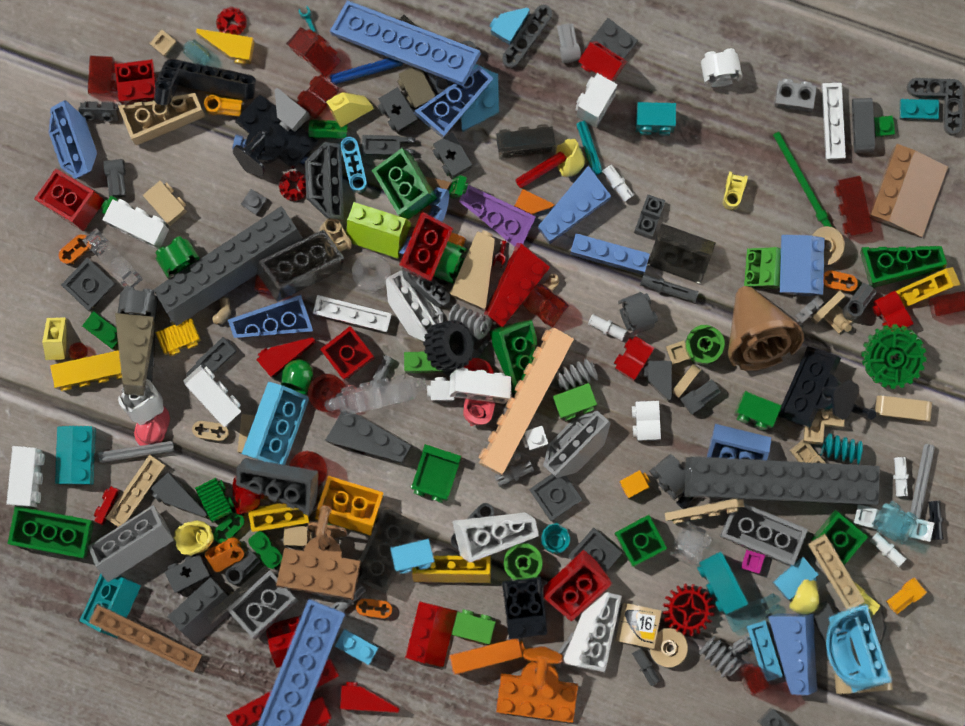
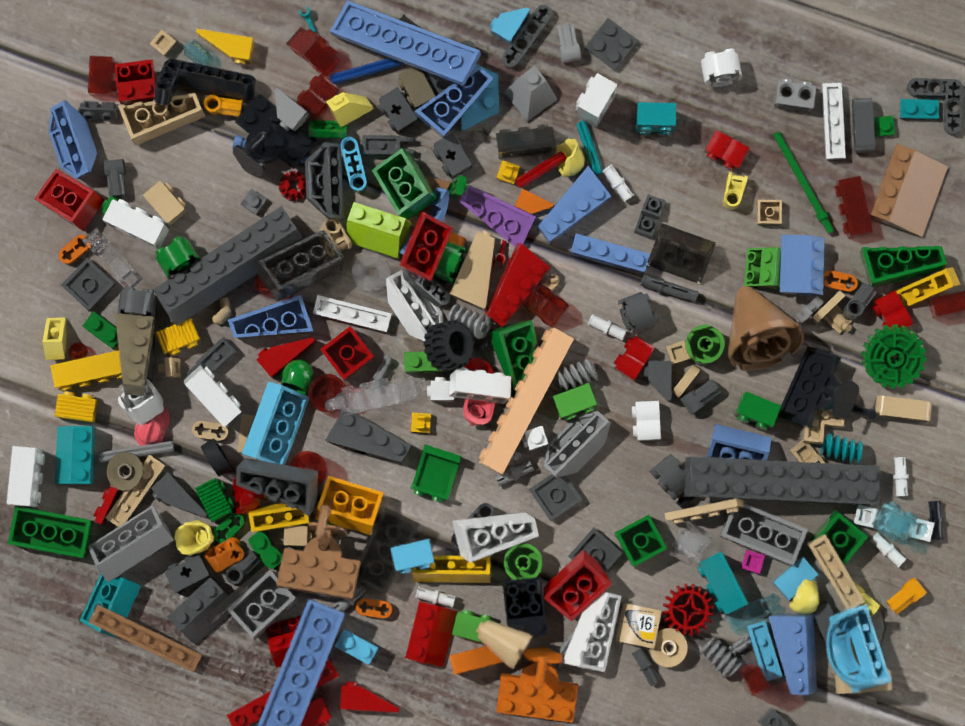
red gear [216,7,247,35] -> none
teal hair [541,523,571,554] -> none
red brick [578,41,628,82] -> none
light orange brick [619,470,650,499] -> none
tan dish [812,226,845,265] -> none
light grey axle [910,444,935,519] -> none
none -> yellow brick [54,391,98,423]
none -> dark tan dish [107,452,143,490]
none -> tan tile [158,357,181,378]
none -> black tyre [201,438,232,477]
none -> yellow tile [411,413,431,433]
none -> white pin [415,586,456,608]
none -> tan cone [476,620,532,669]
none -> yellow tile [496,160,520,185]
none -> light grey slope [504,66,557,122]
none -> red brick [705,130,749,171]
none -> tan piece [757,200,782,225]

